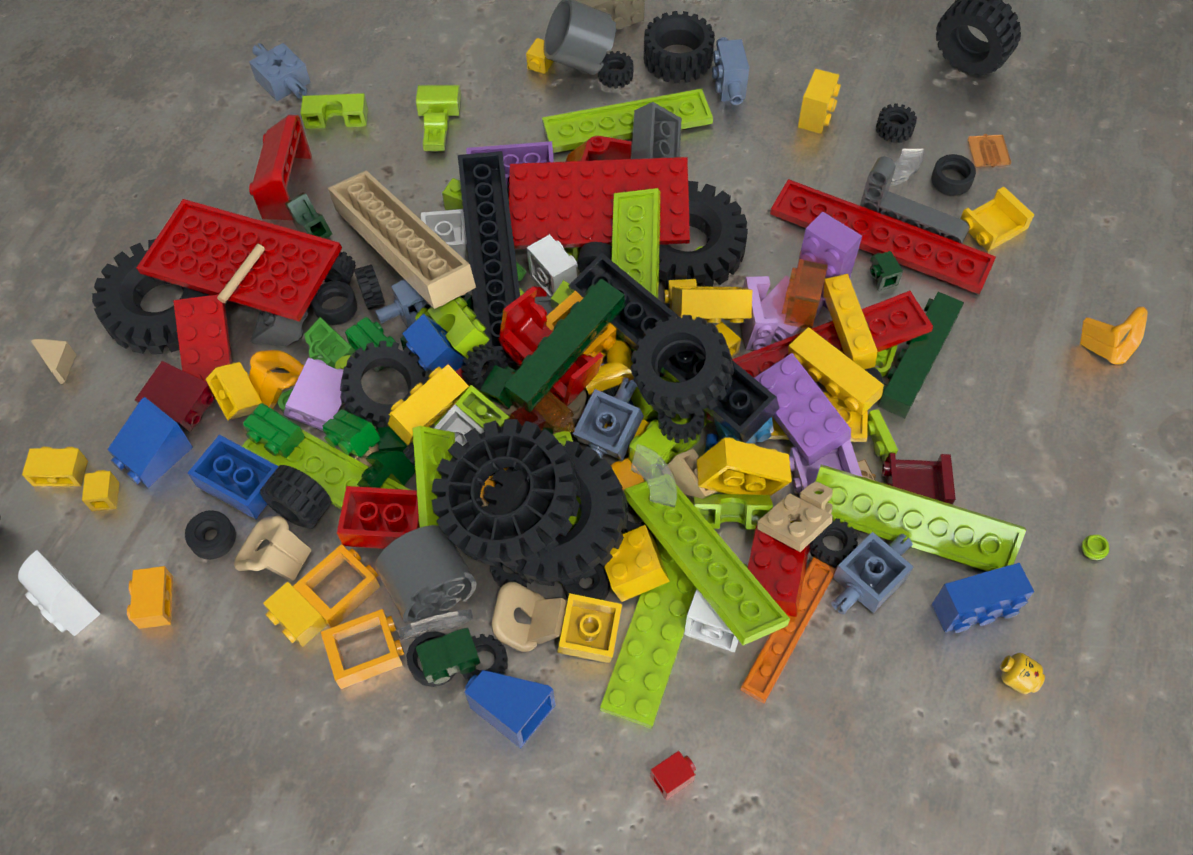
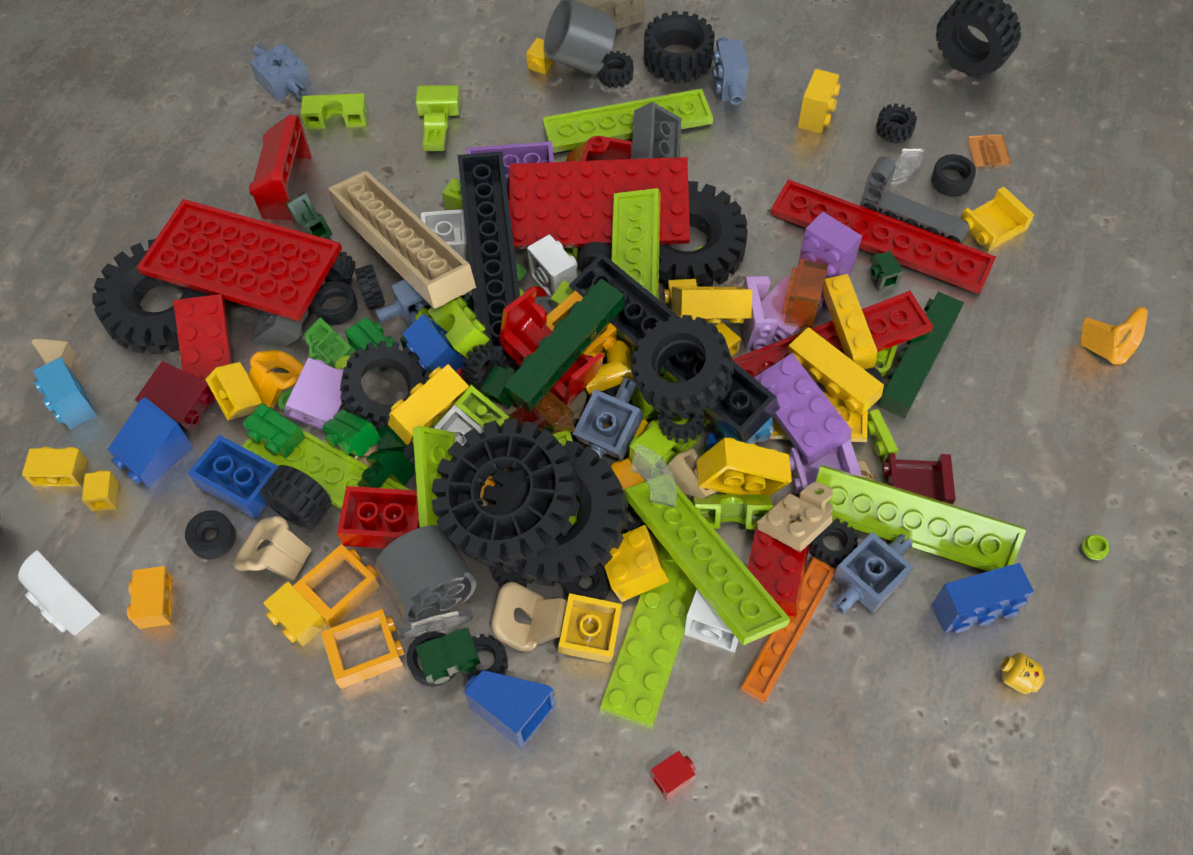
tan bar [217,244,265,303] -> none
none -> dark azure brick [33,357,97,430]

